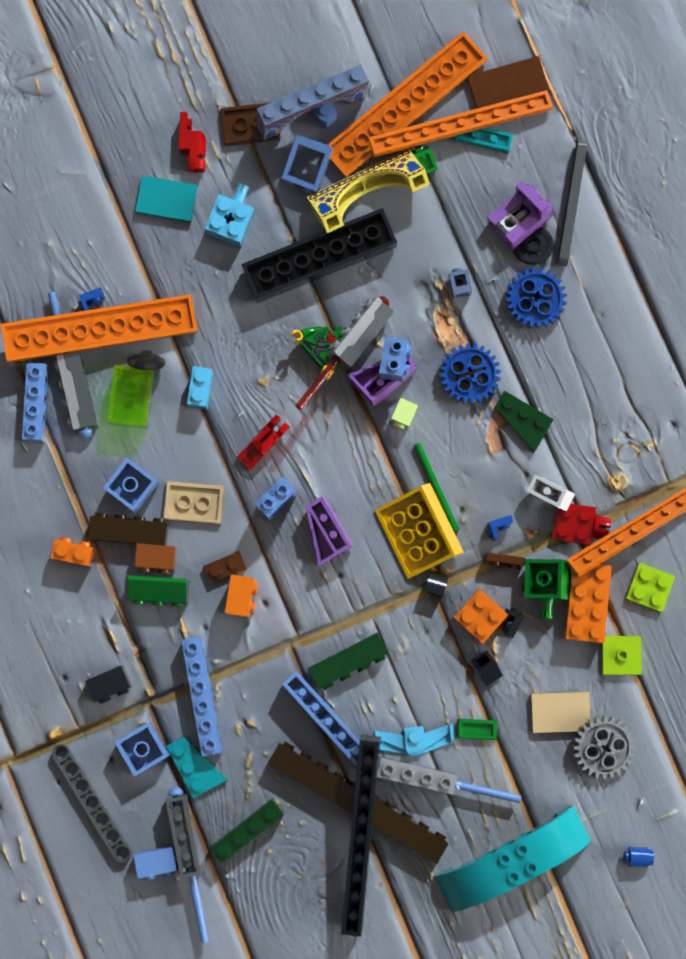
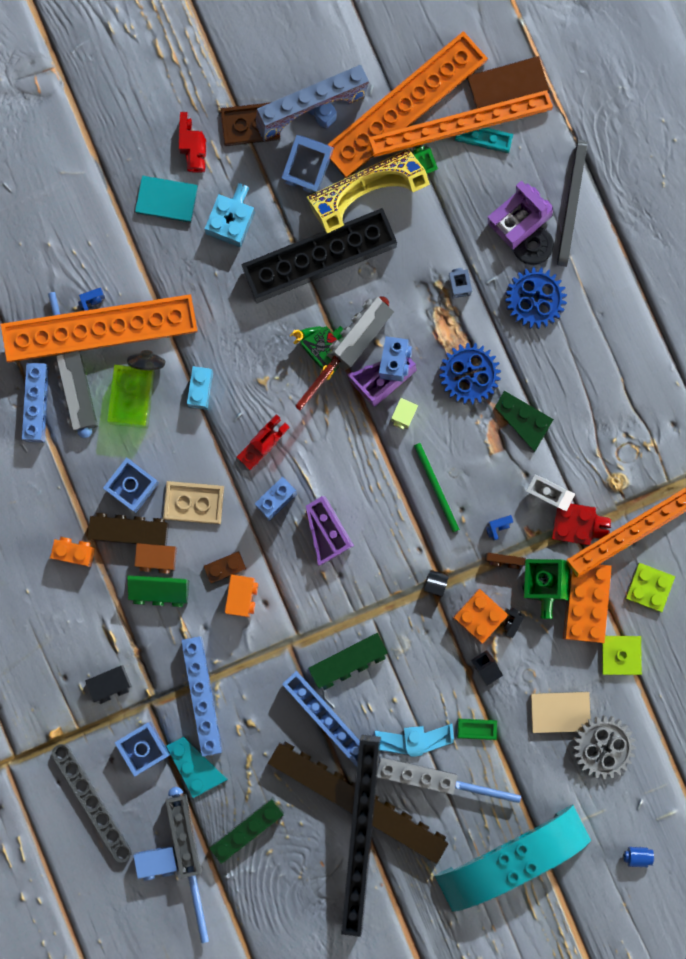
yellow slope [375,483,463,579] -> none

